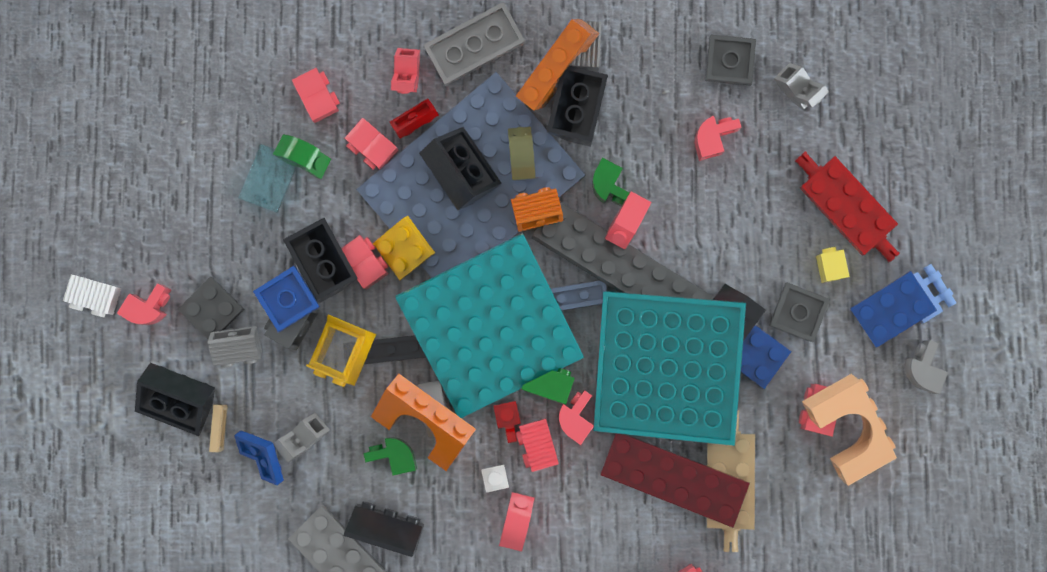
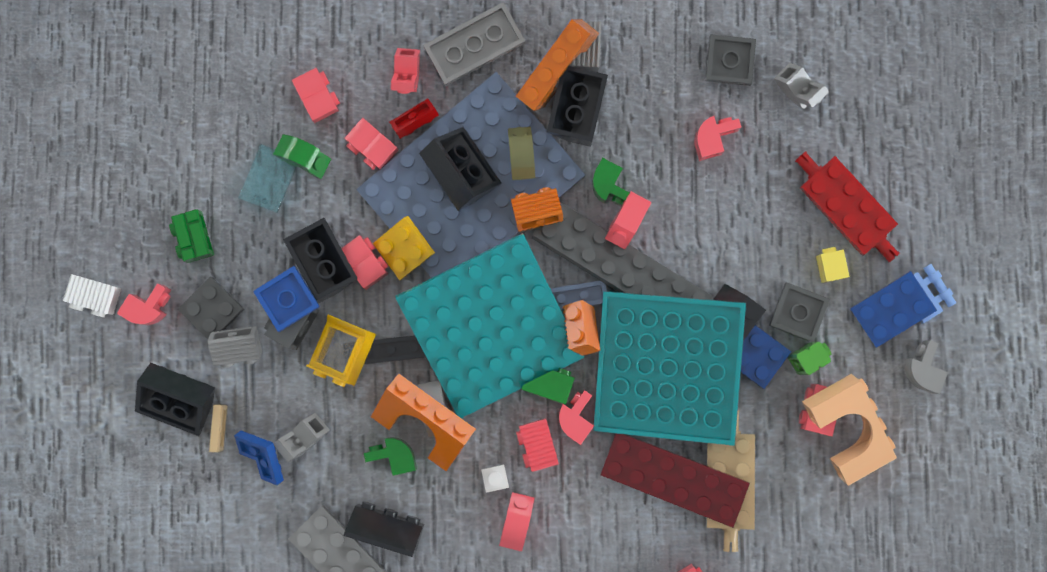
red plate [493,401,521,443] -> none
none -> green brick [169,209,214,263]
none -> orange brick [563,300,600,356]
none -> bright green brick [788,342,832,375]

